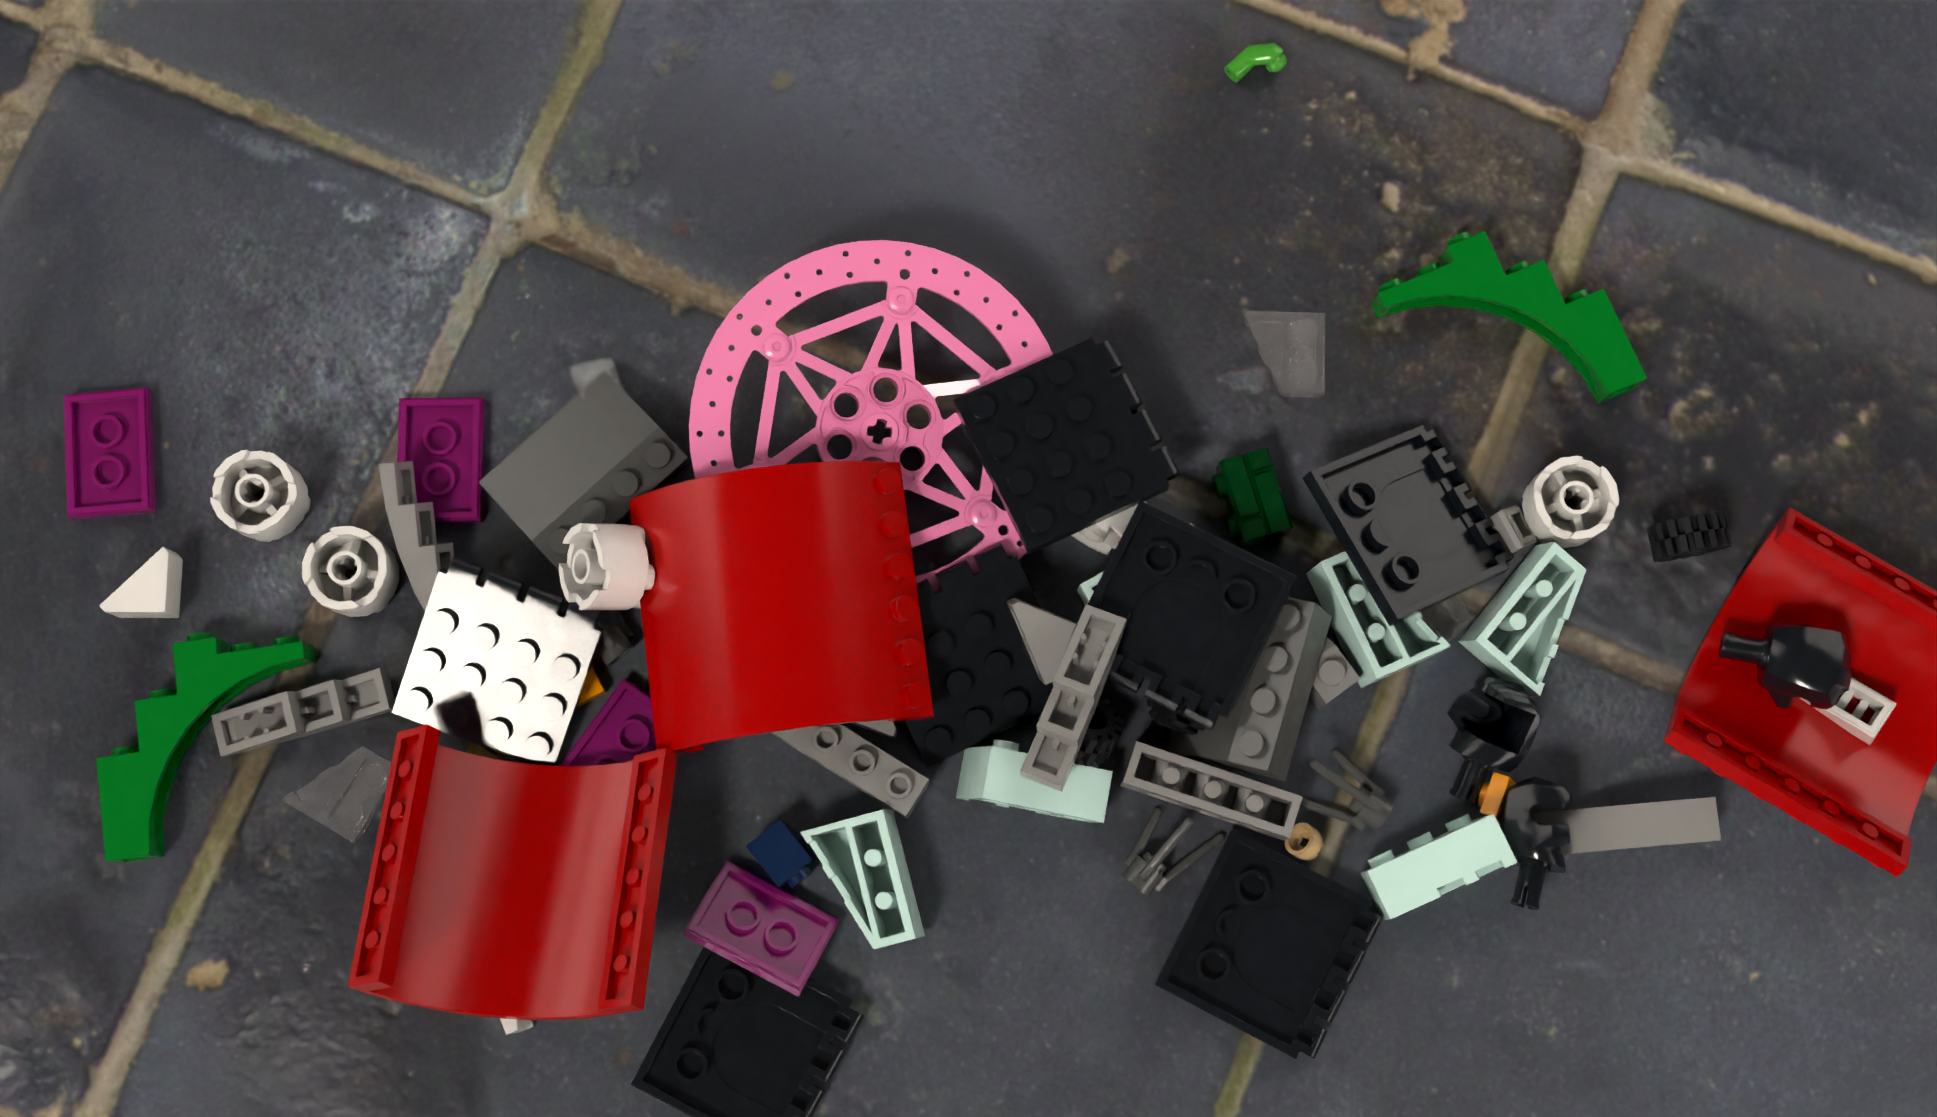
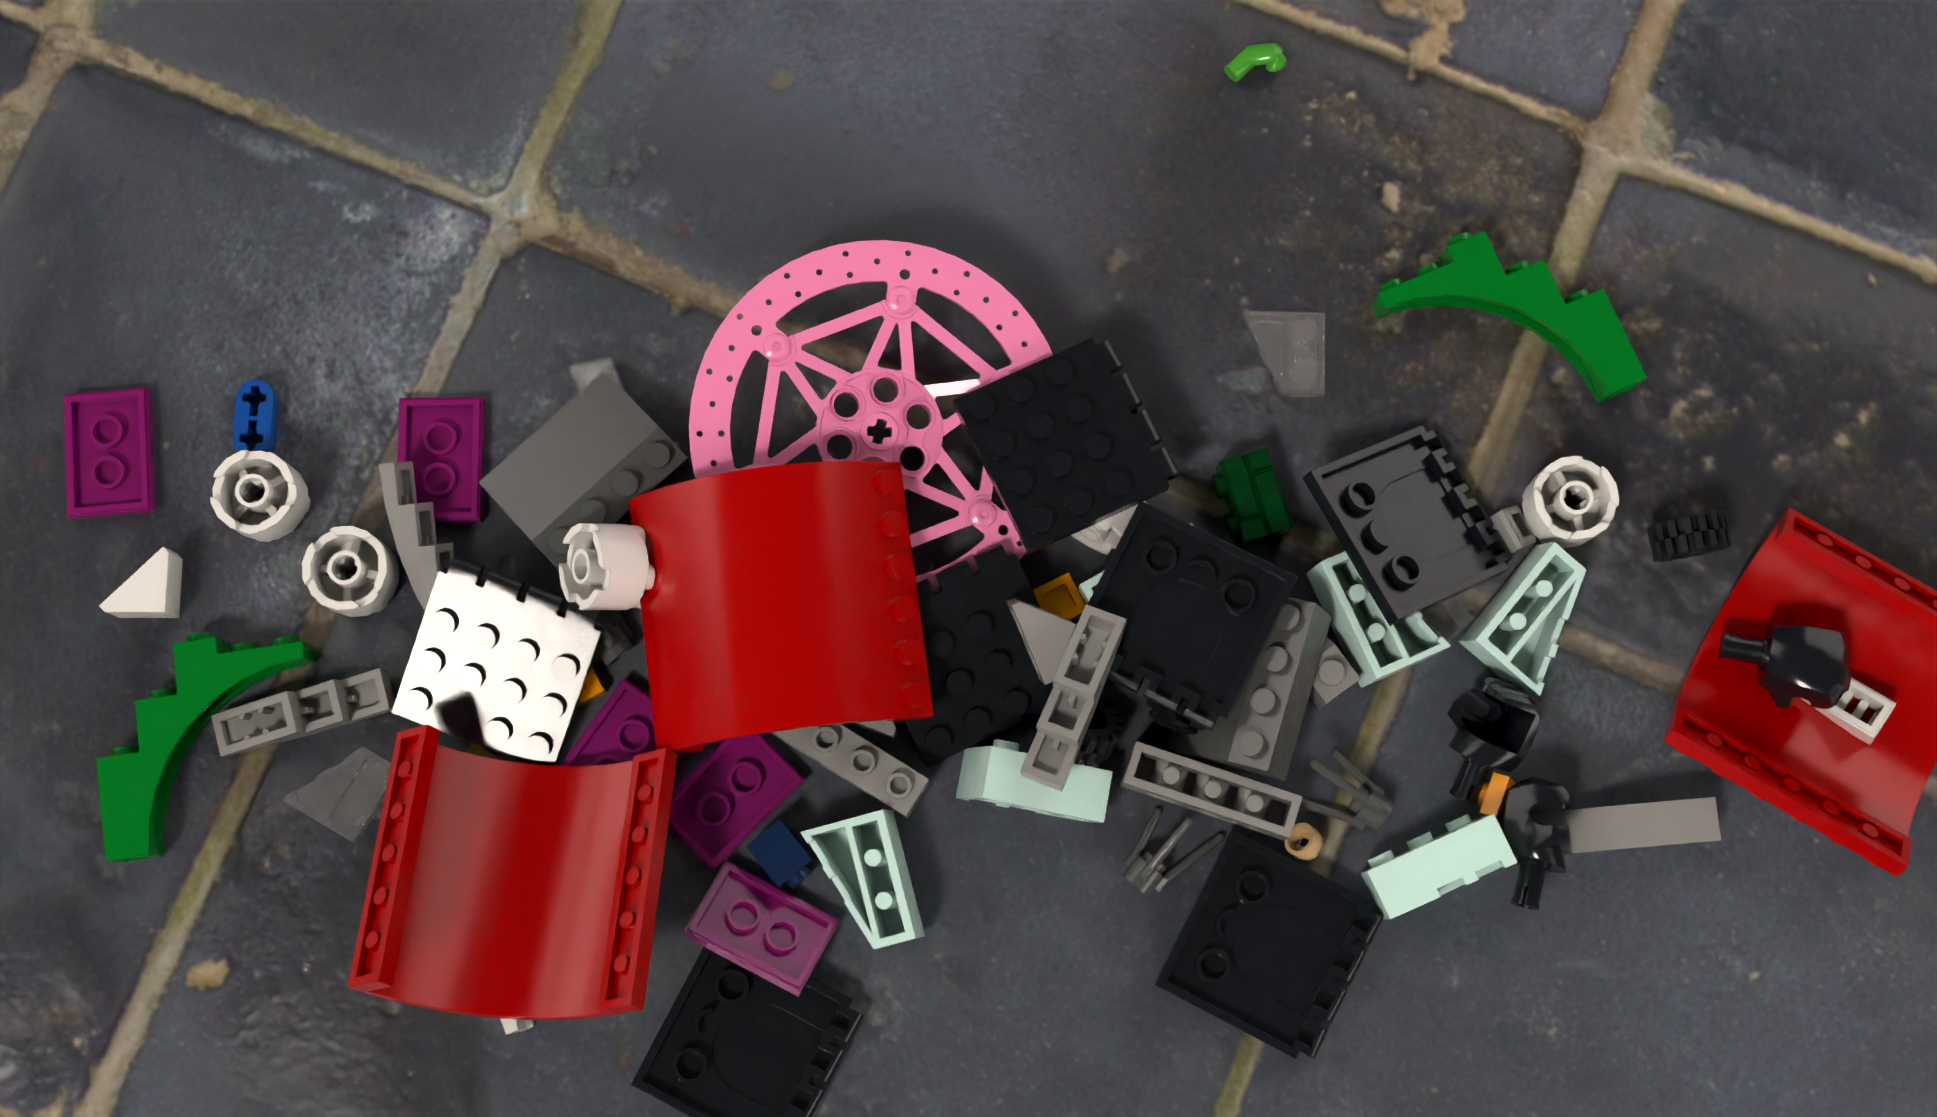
none -> blue beam [233,379,279,453]
none -> magenta tile [668,734,806,871]
none -> light orange plate [1033,572,1085,620]

